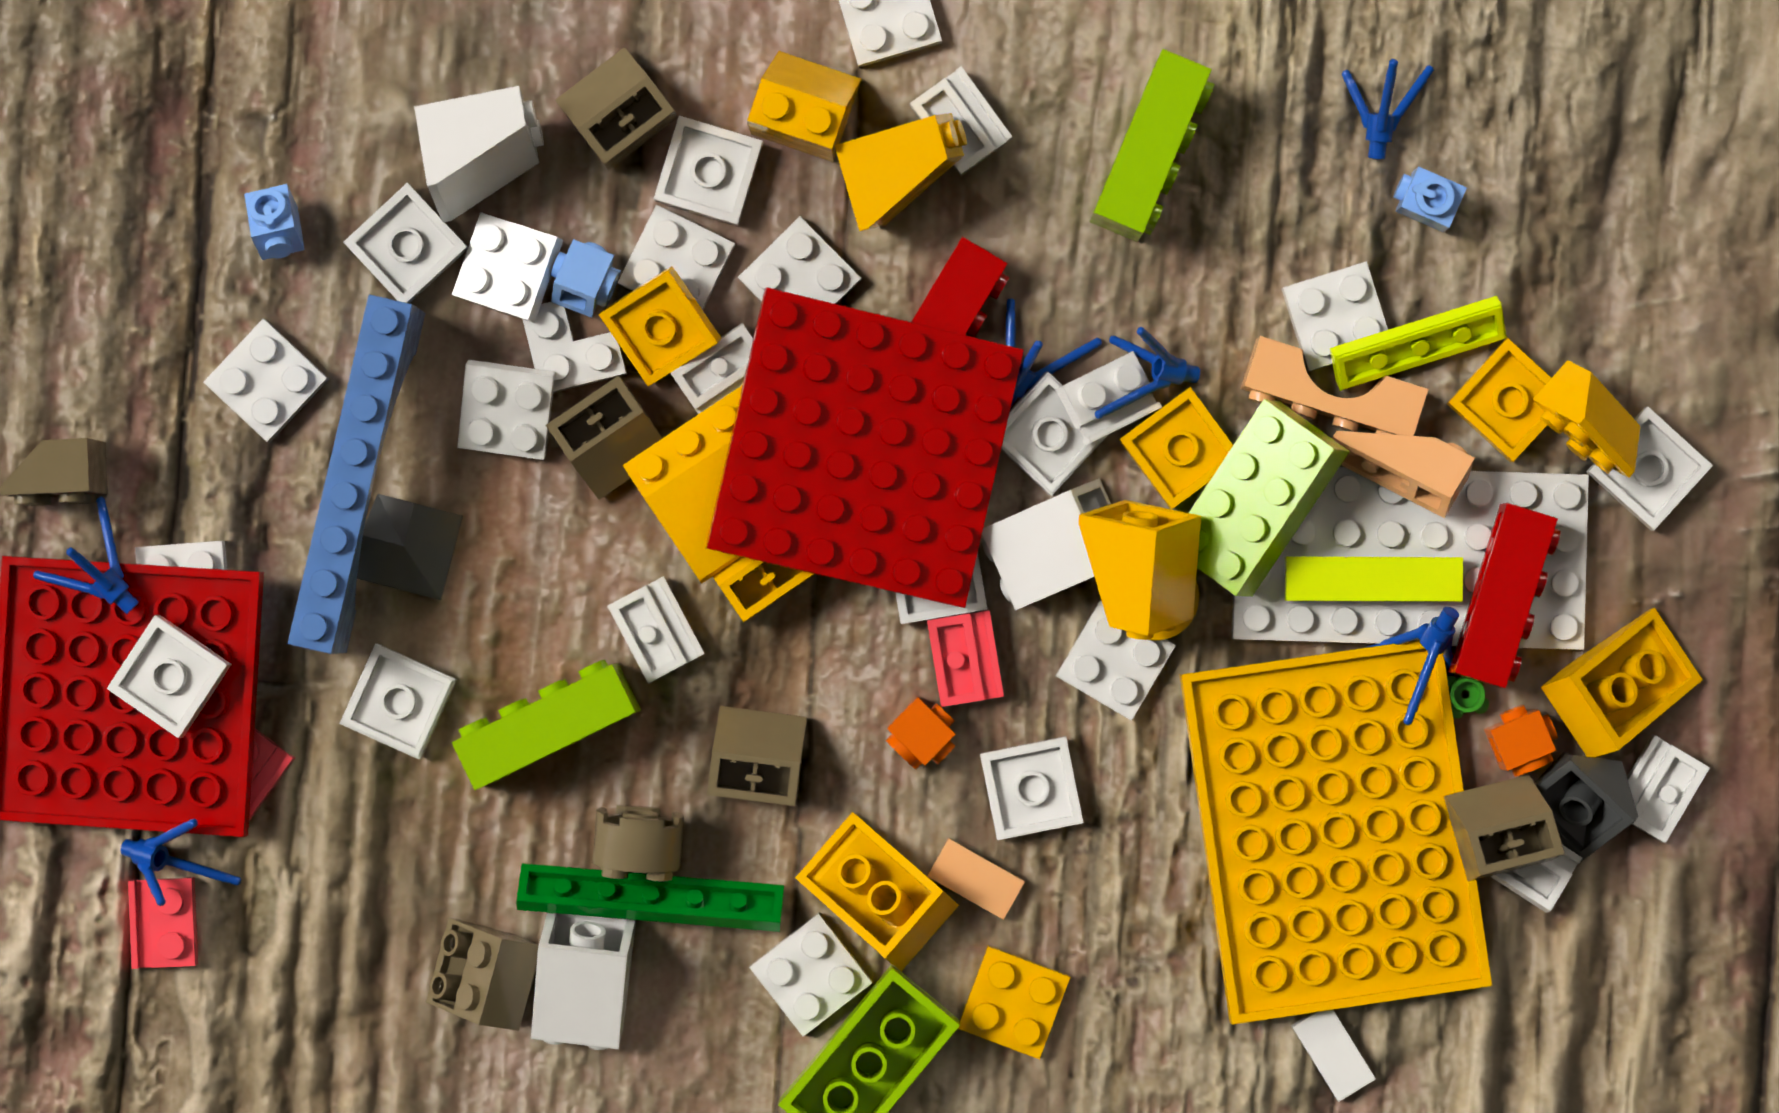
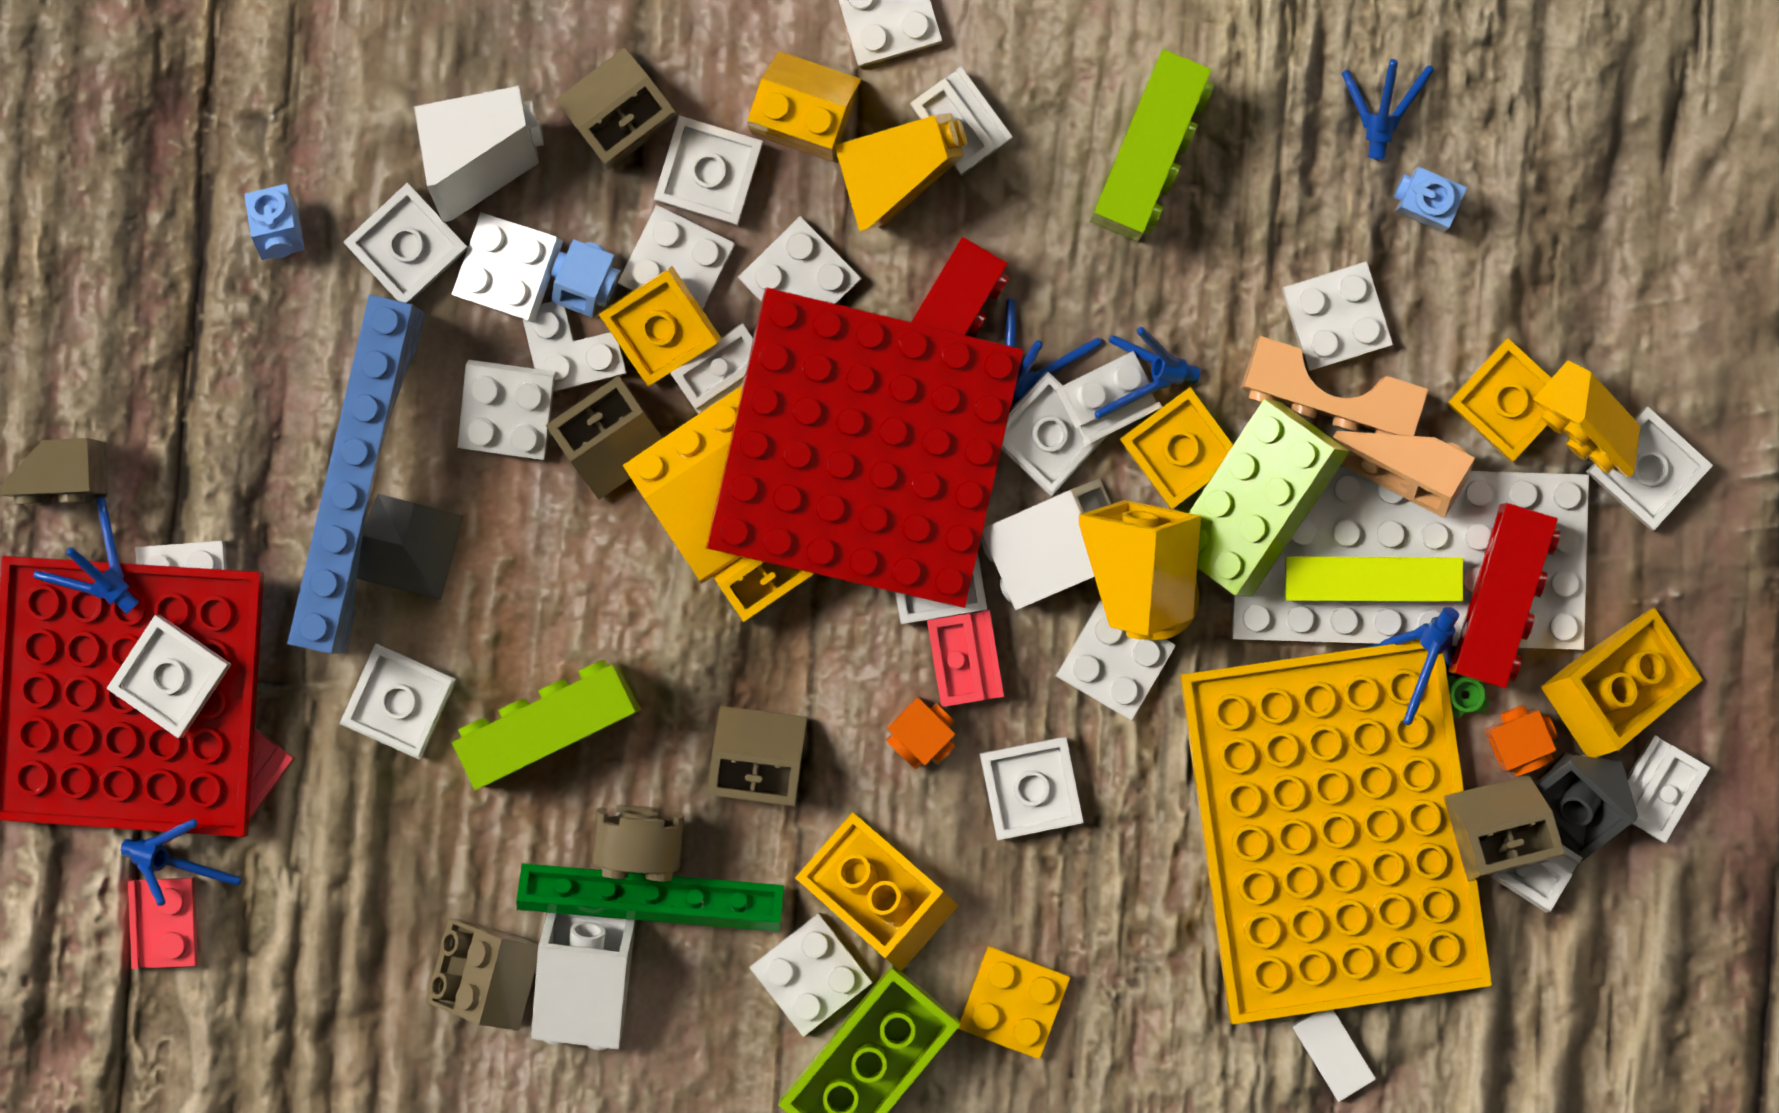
white plate [203,318,329,443] -> none
white plate [607,576,705,684] -> none
light nougat tile [927,838,1025,920] -> none
neon yellow tile [1330,296,1507,391] -> none

